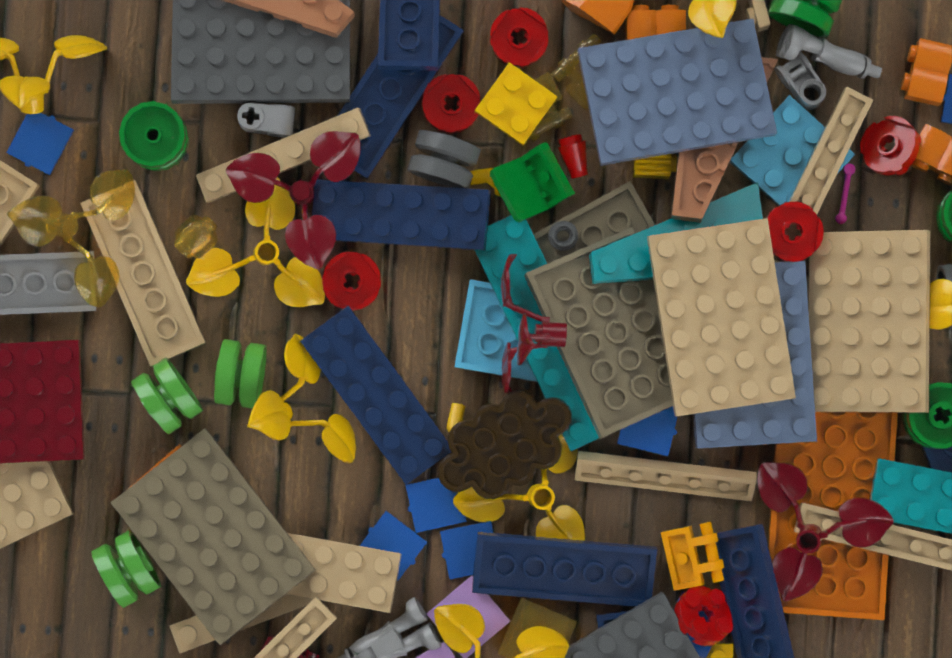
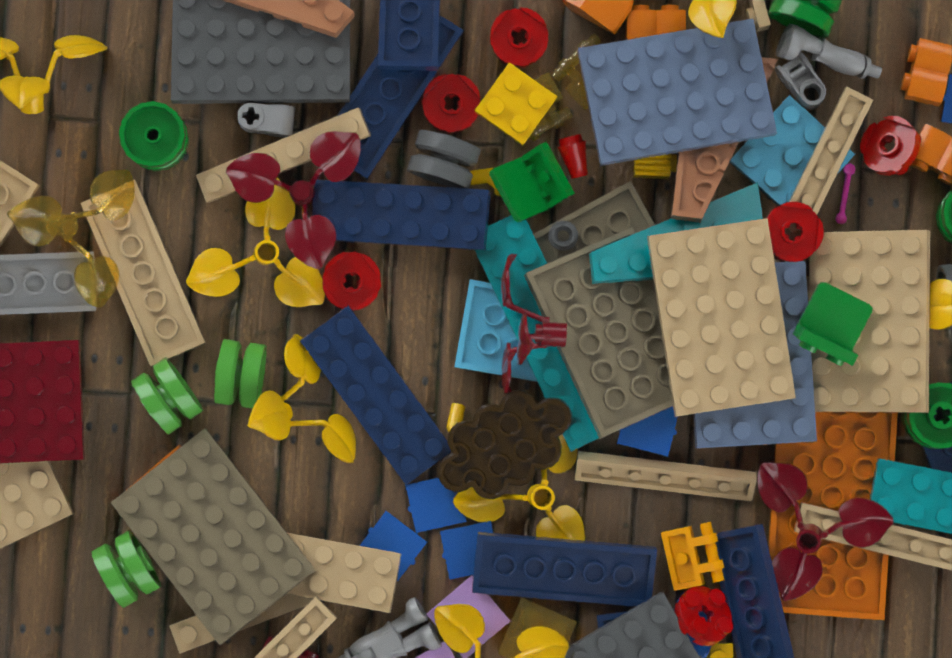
blue piece [6,113,74,175] -> none
clear yellow head [174,215,218,259] -> none
none -> green bracket [793,282,873,366]

